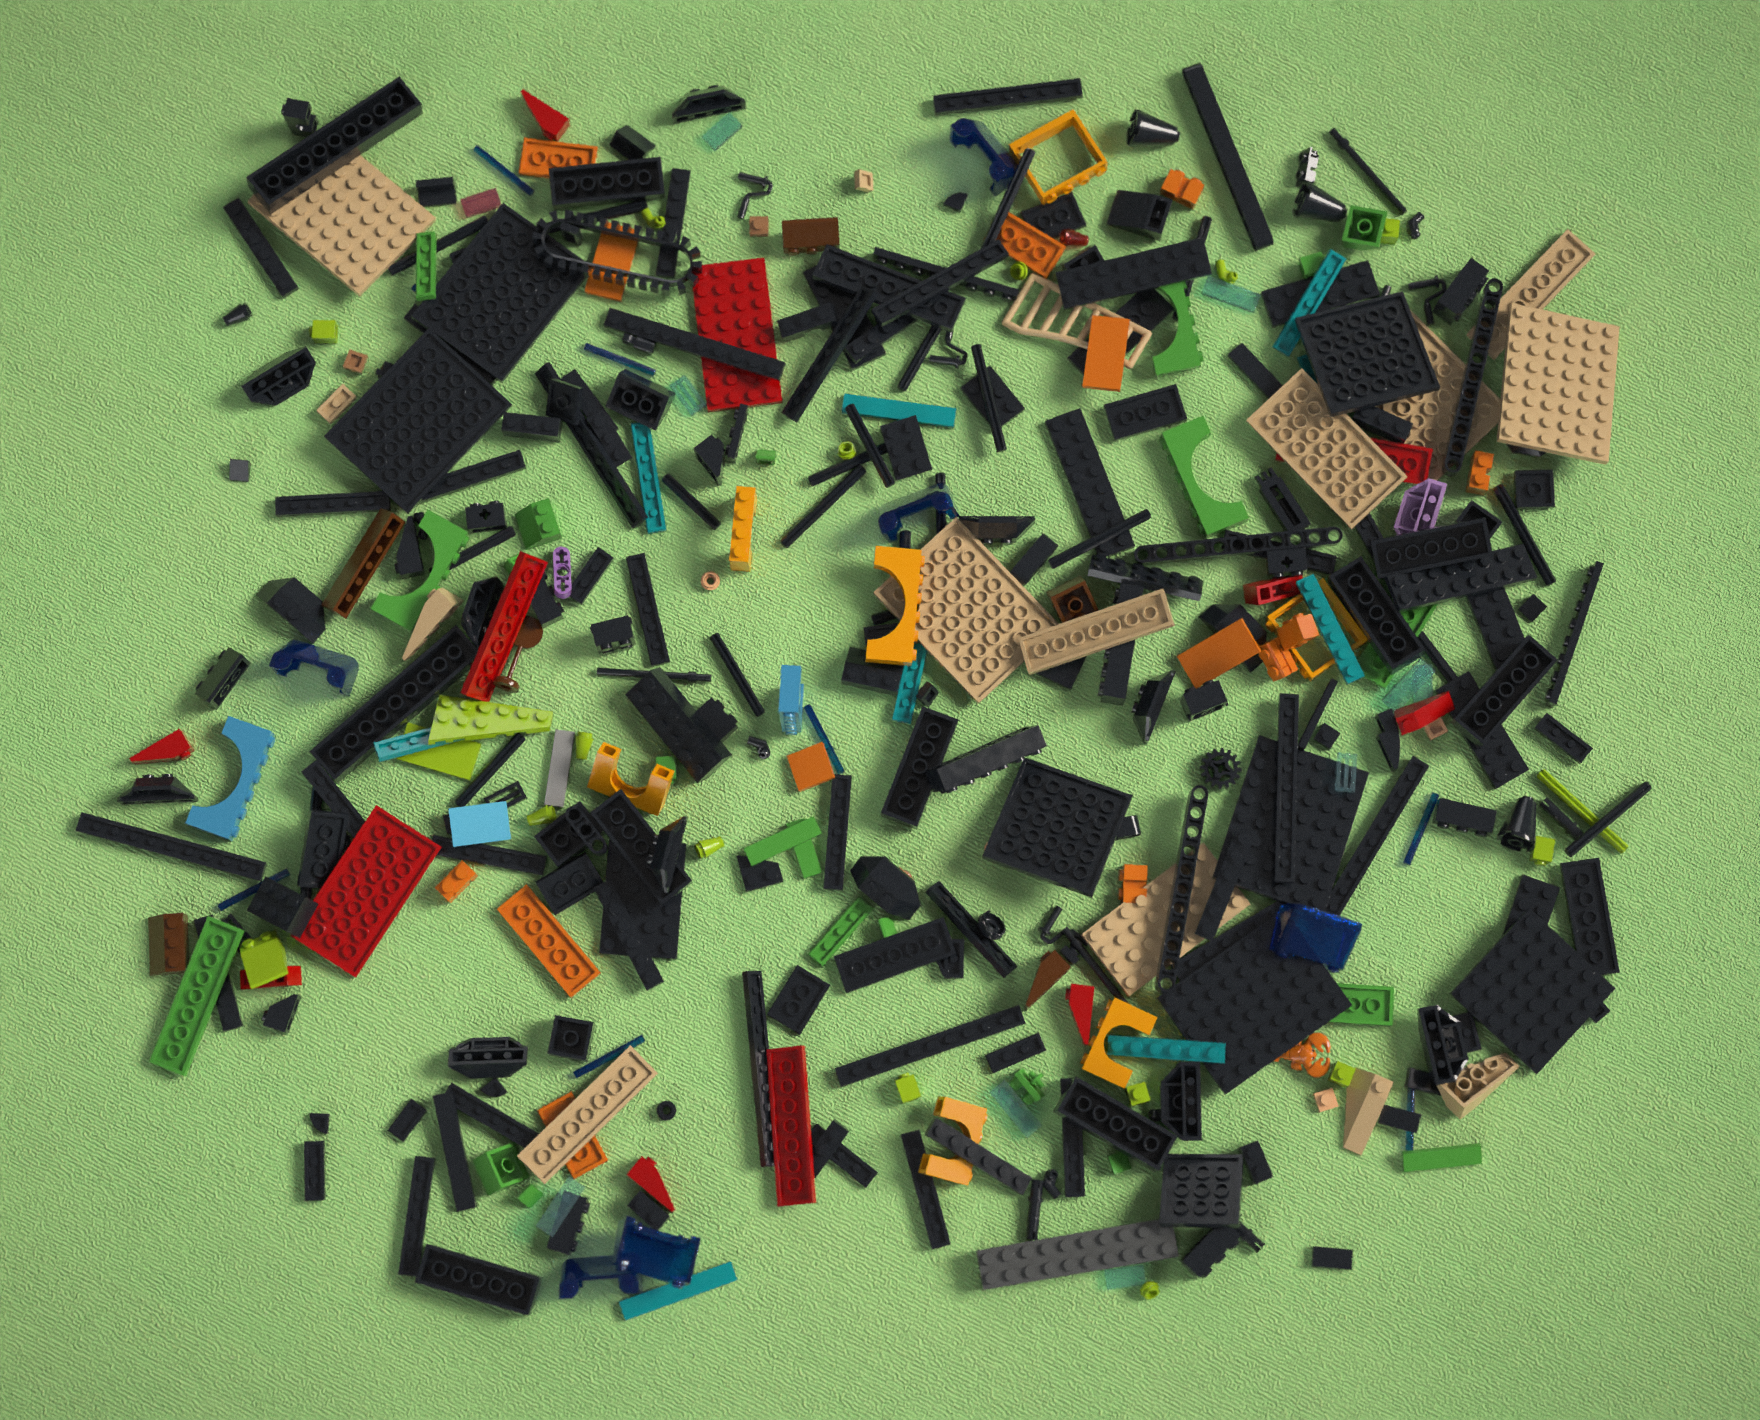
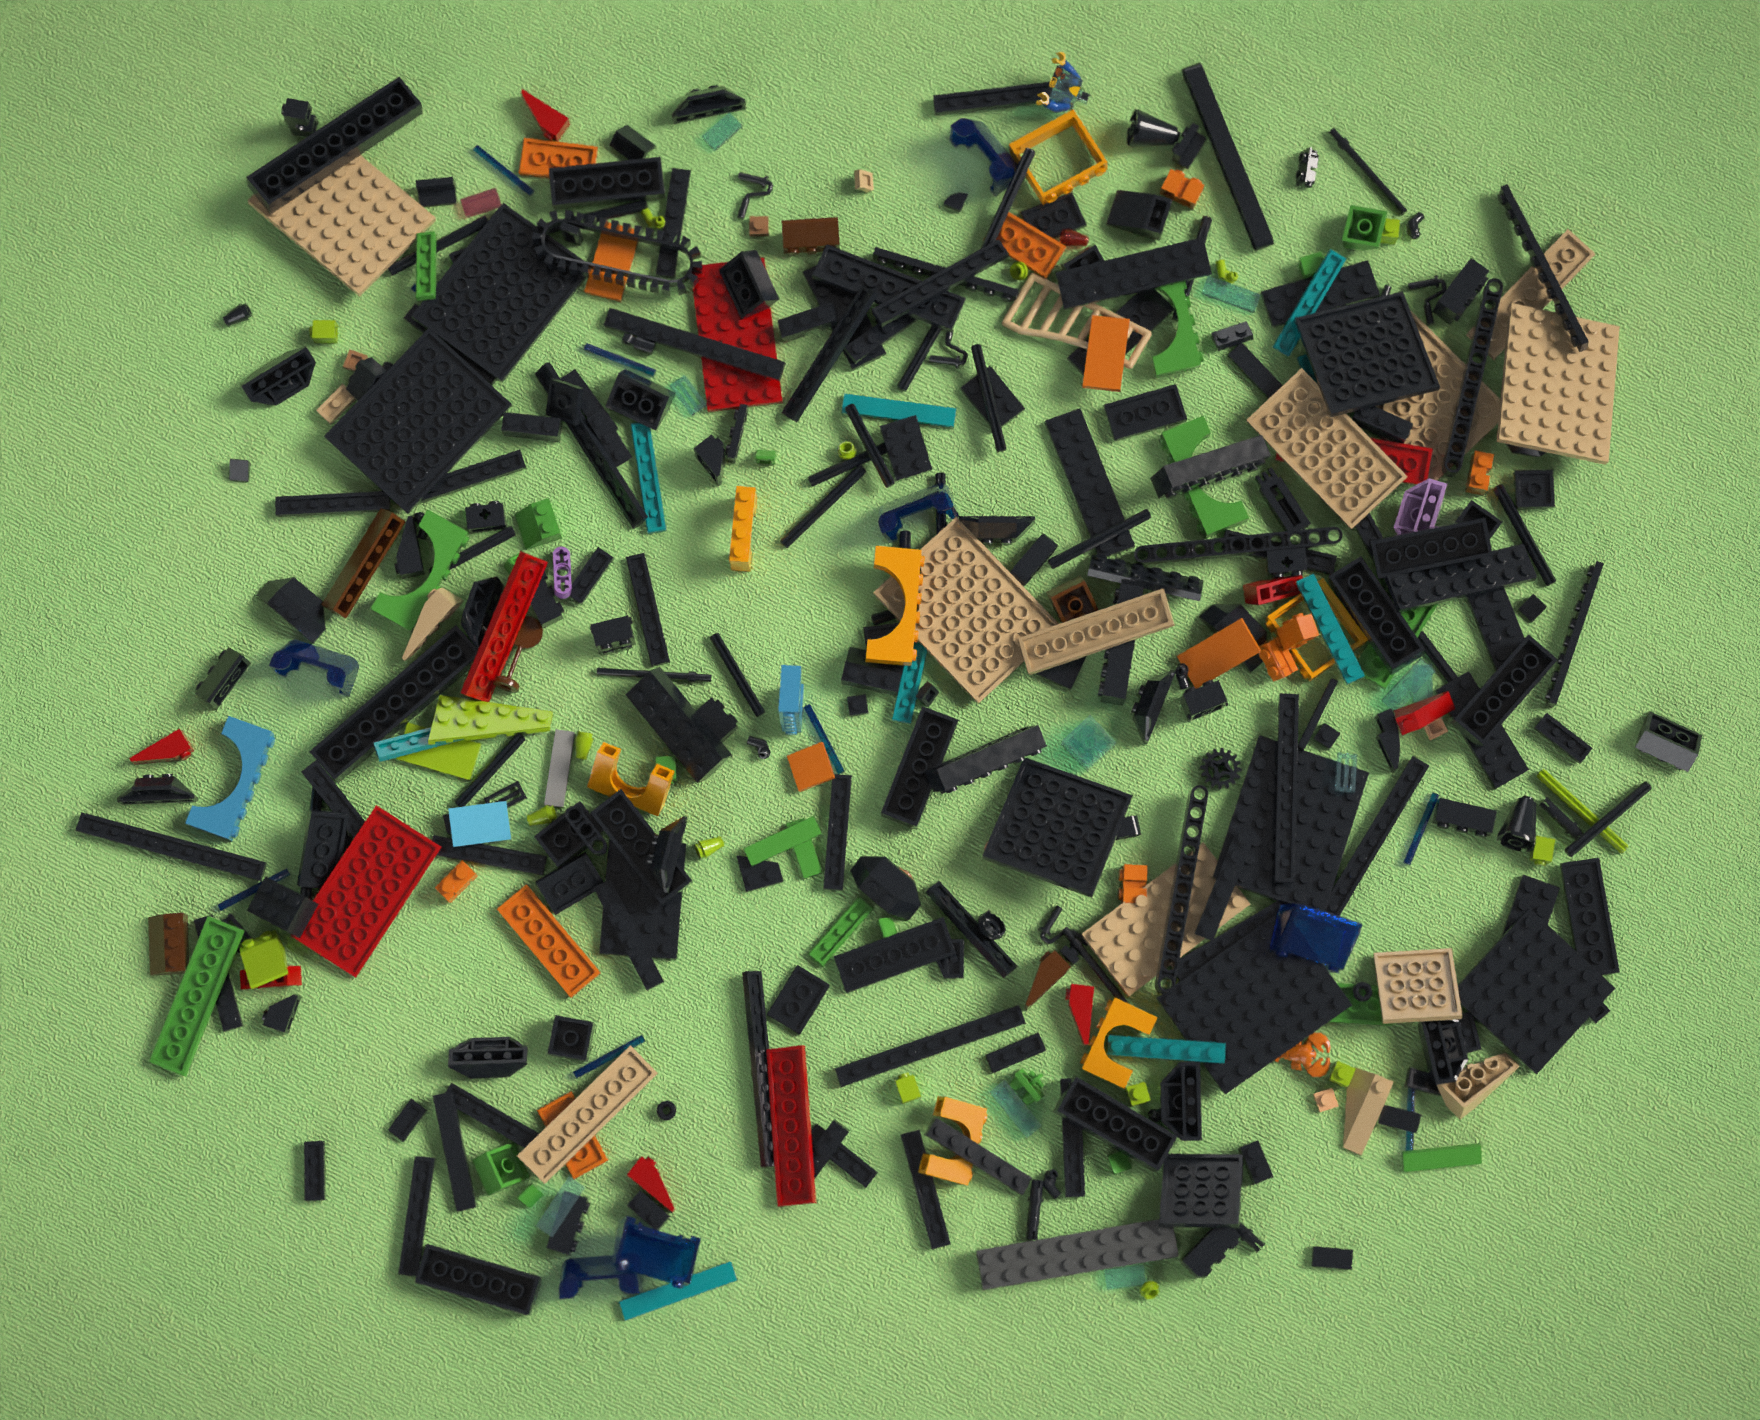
black plate [223,197,299,299] -> none
black tile [310,1113,330,1134] -> none
black tile [481,1078,508,1097] -> none
black axle [662,473,721,530] -> none
light nougat plate [701,571,720,591] -> none
black cone [1293,180,1347,222] -> none
none -> black brick [346,357,387,400]
none -> black slope [719,250,780,319]
none -> black plate [847,694,869,717]
none -> torso [1036,52,1090,113]
none -> clear light blue brick [1061,715,1117,772]
none -> black brick [1150,435,1271,499]
none -> black bracket [1172,123,1206,169]
none -> black arm [1175,663,1190,690]
none -> black plate [1211,321,1253,351]
none -> black plate [1352,982,1372,1002]
none -> tan plate [1373,948,1462,1024]
none -> black plate [1498,184,1589,352]
none -> black slope [1635,711,1703,772]

